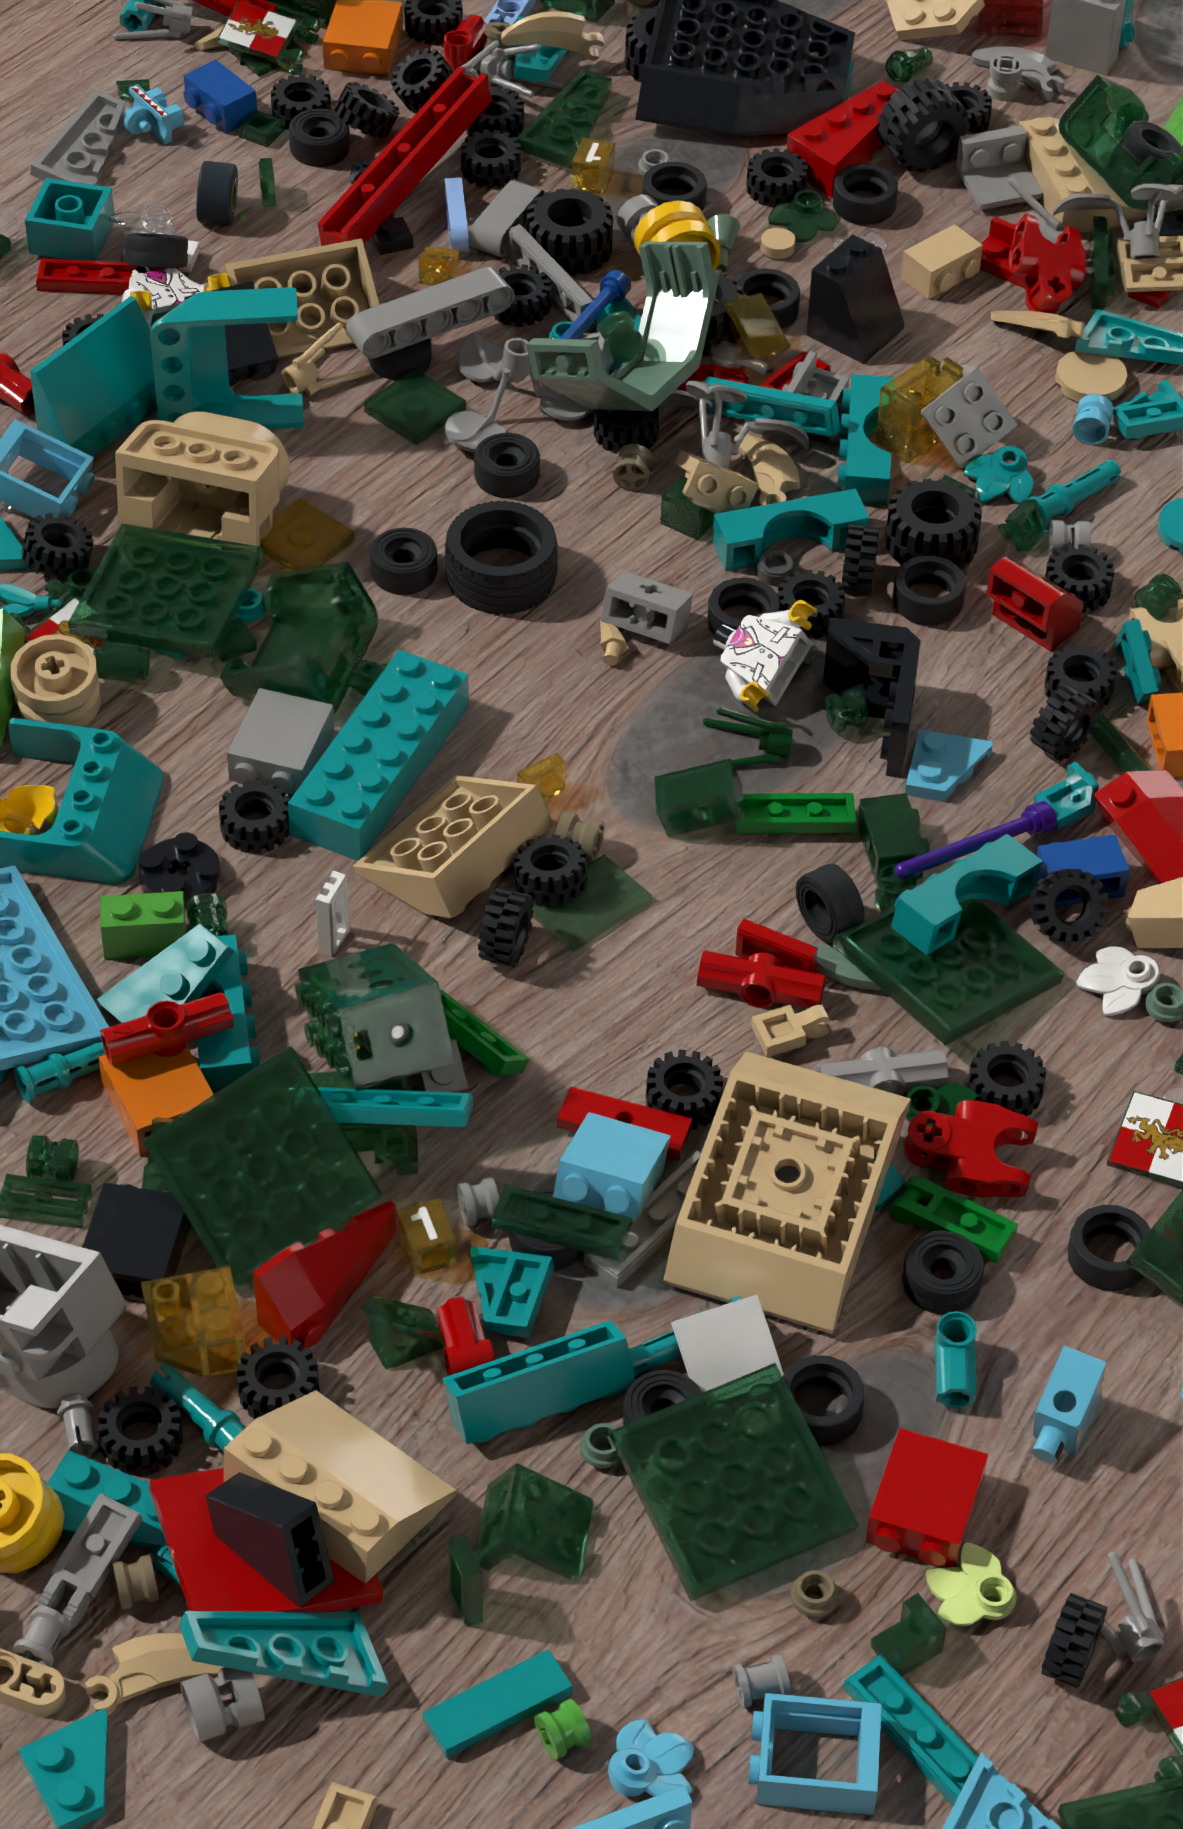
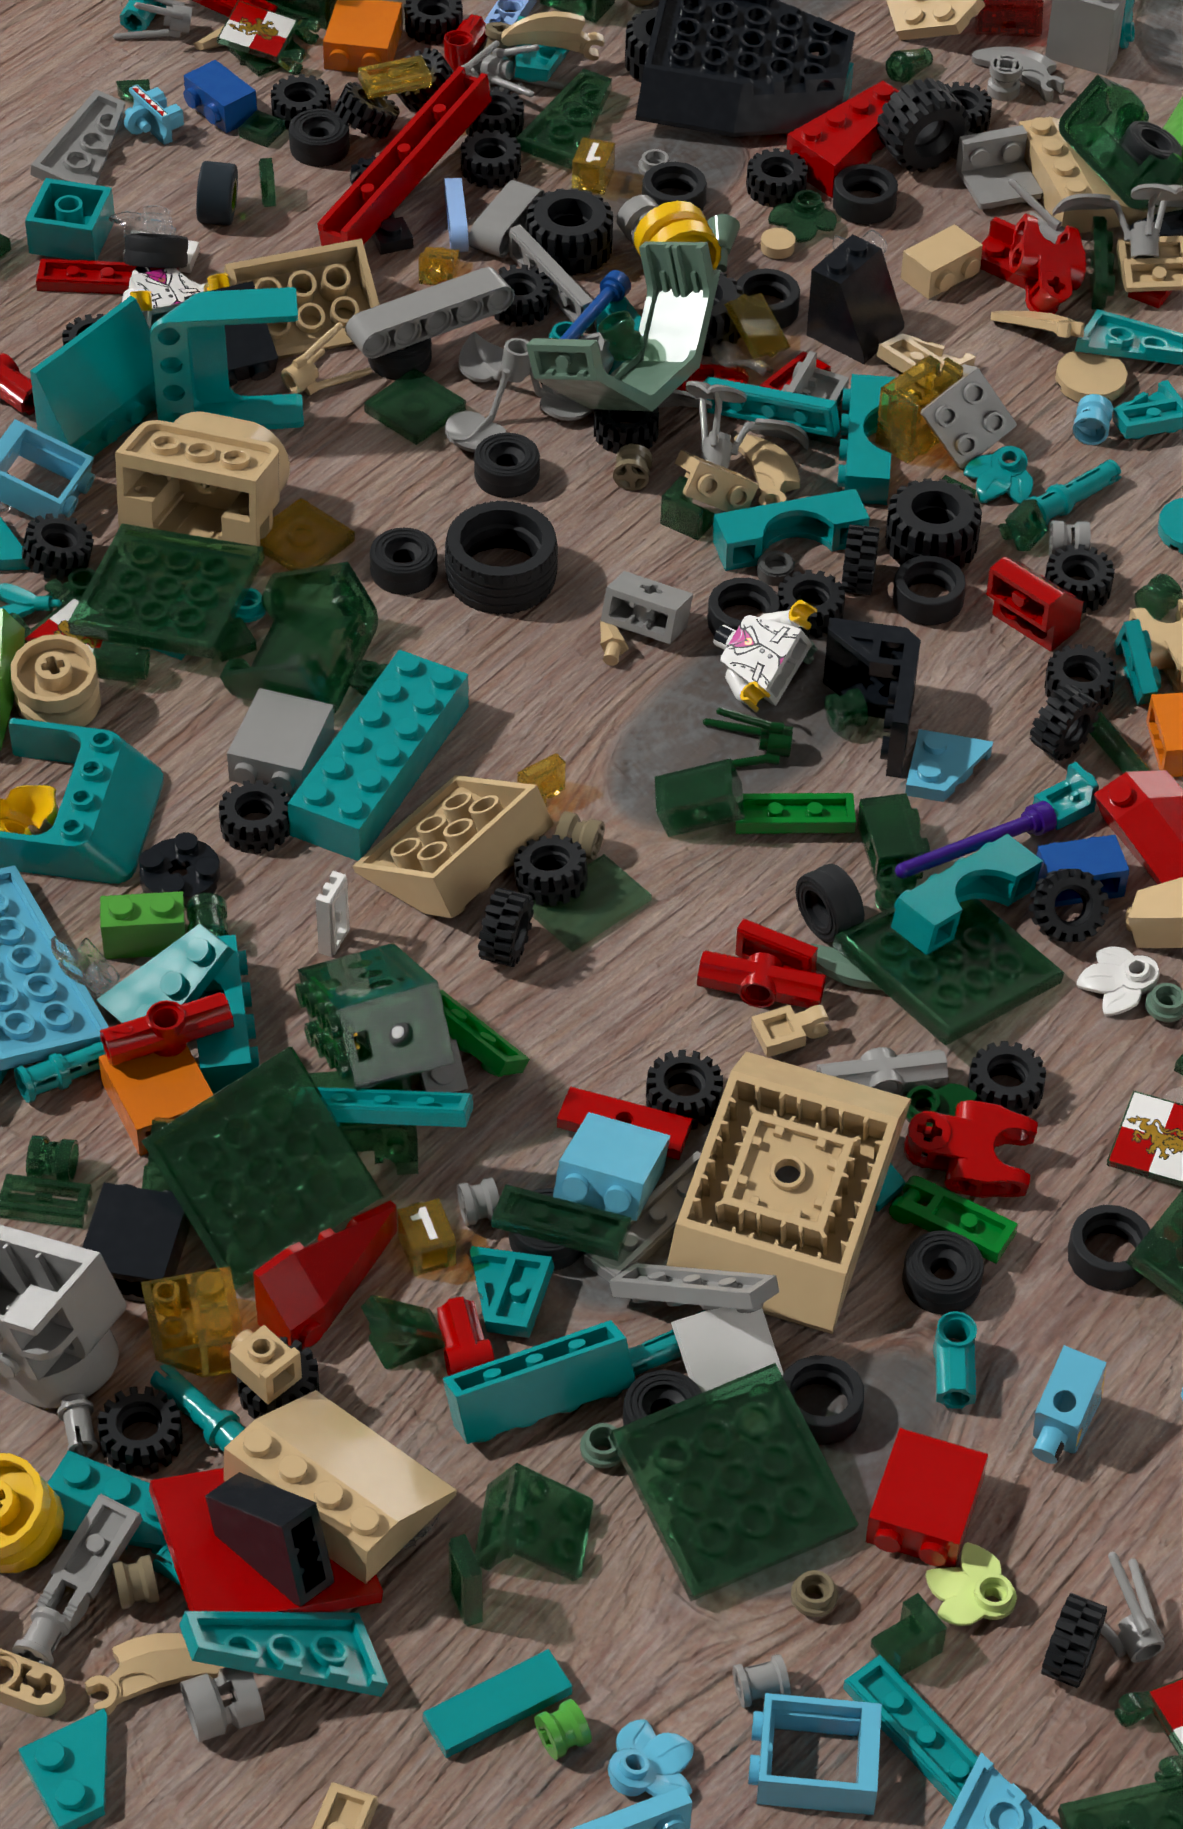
none -> clear plate [51,936,120,997]
none -> tan brick [230,1325,302,1404]
none -> clear yellow plate [358,55,432,99]
none -> light grey plate [609,1263,779,1313]
none -> tan wing [877,333,976,390]

